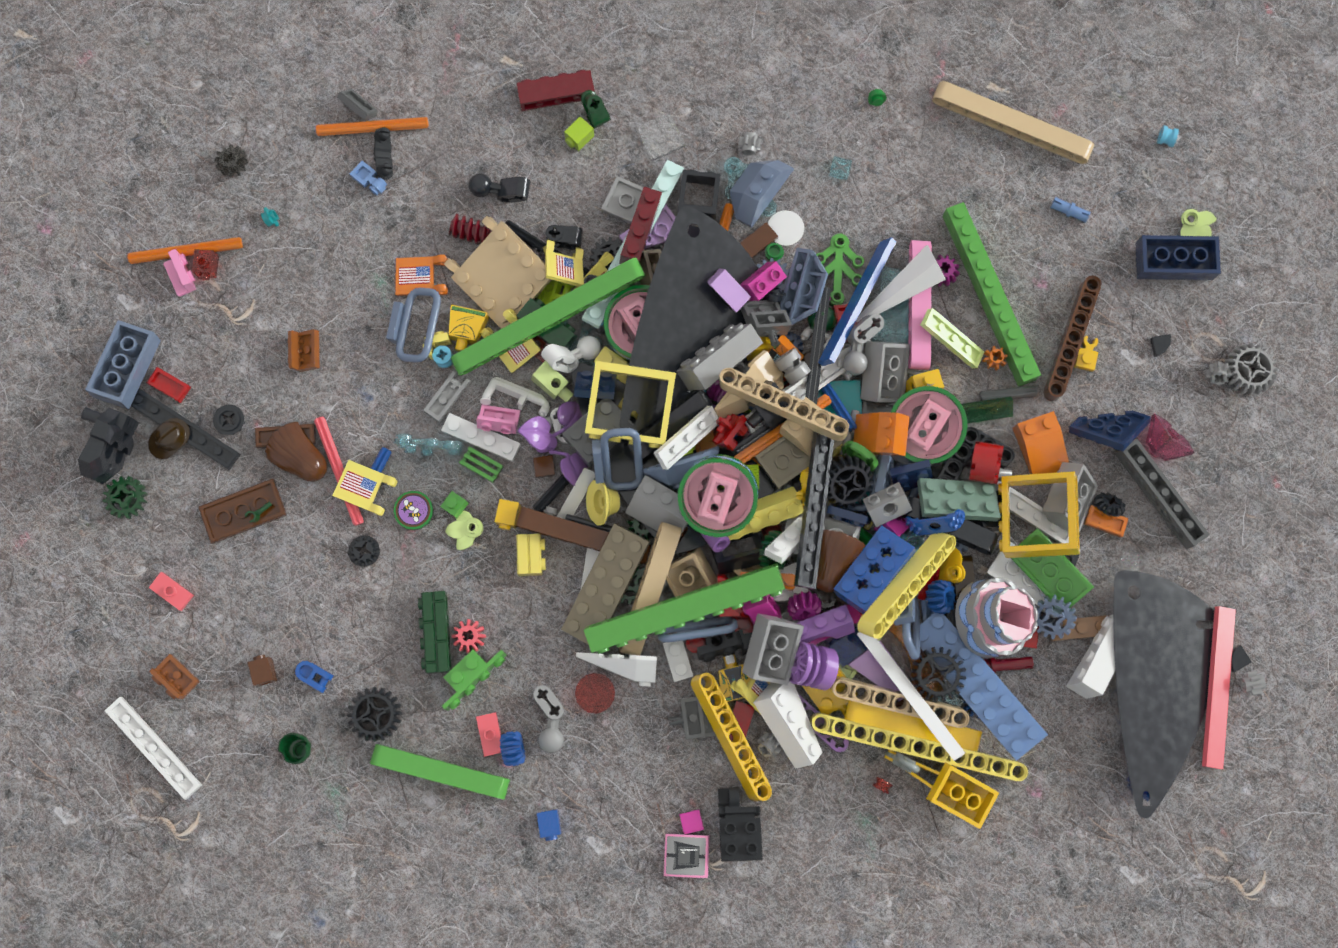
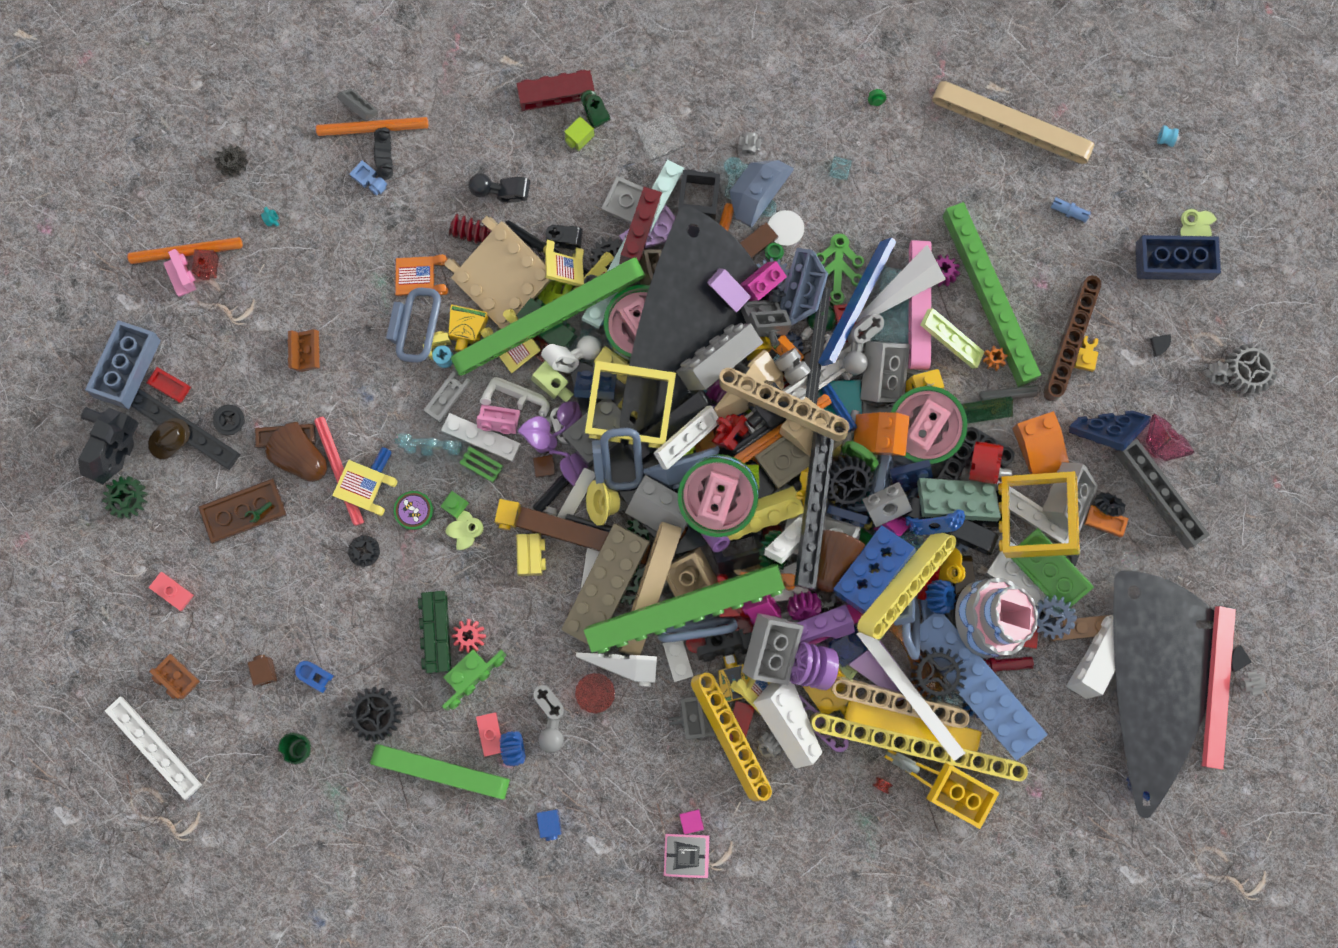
black plate [718,787,763,862] -> none

